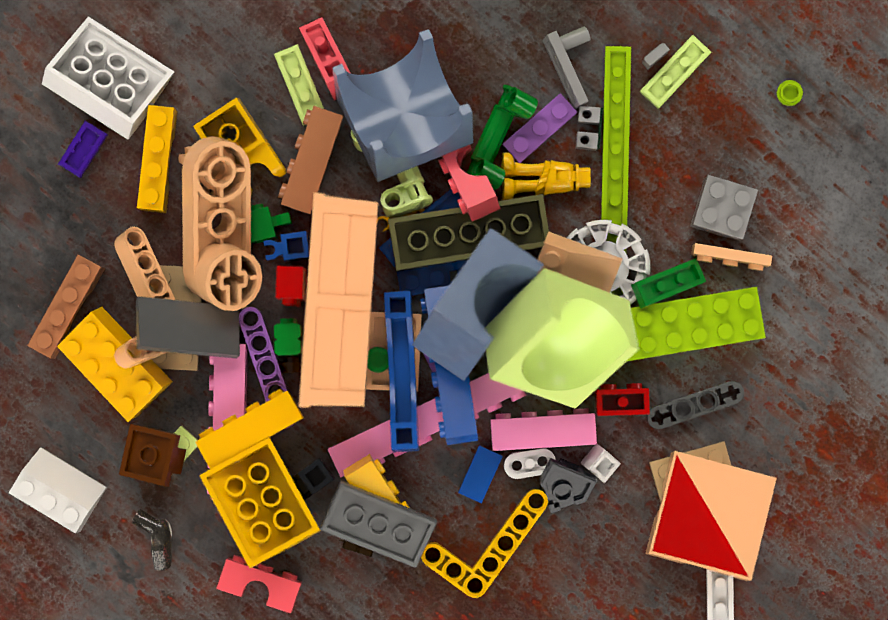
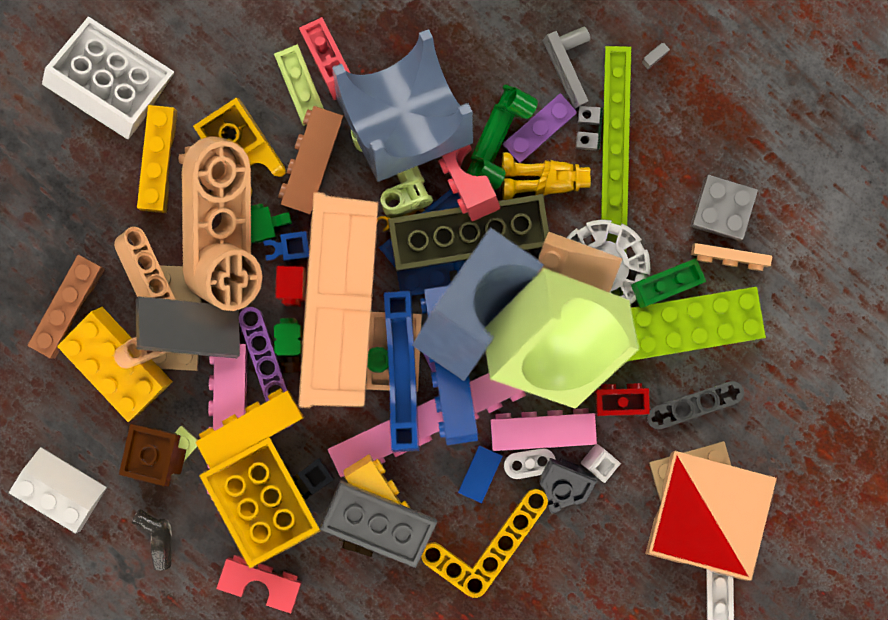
dark purple plate [58,121,108,178] -> none
yellowish green tile [640,35,711,109] -> none
lime plate [777,80,803,106] -> none

